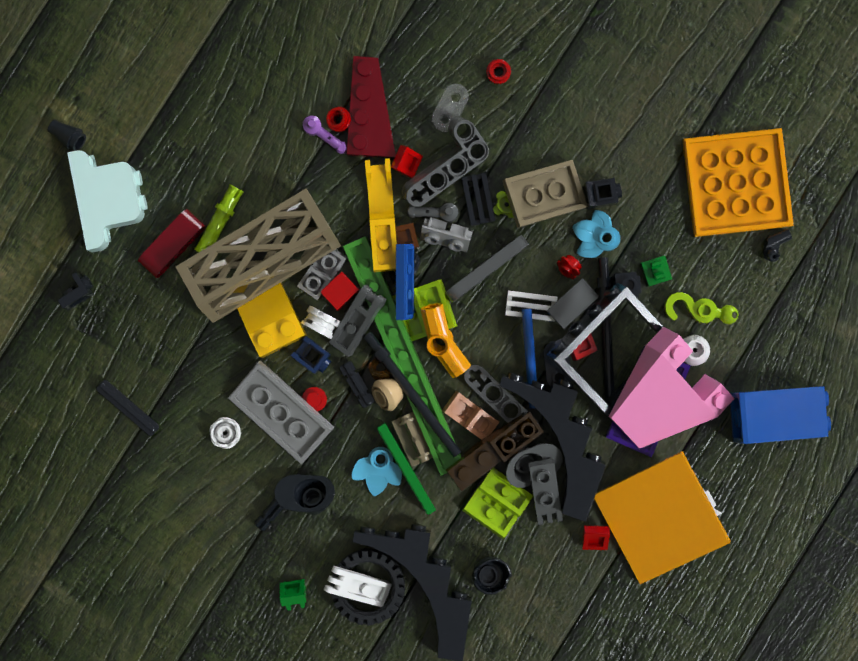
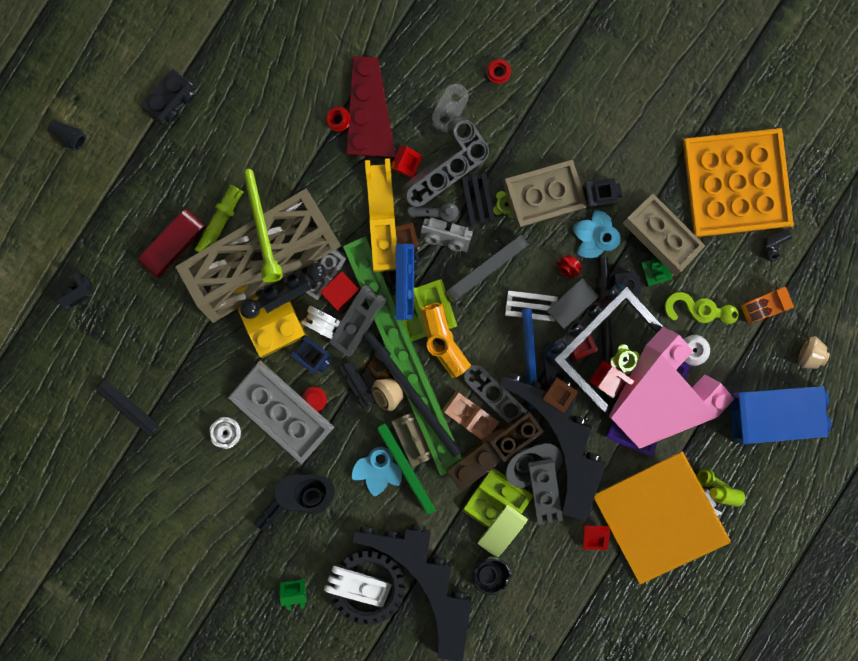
light aqua brick [67,150,147,252] -> none
medium lavender piece [303,116,347,154] -> none
none -> black bracket [141,68,197,126]
none -> black plate [240,263,326,319]
none -> lime piece [244,169,283,282]
none -> yellowish green slope [477,505,528,557]
none -> reddish brown plate [543,377,578,413]
none -> panel [589,361,635,398]
none -> lime plate [610,344,640,374]
none -> dark tan plate [623,194,705,276]
none -> lime plant [696,469,745,507]
none -> orange leg [740,287,794,324]
none -> tan cone [797,336,830,369]

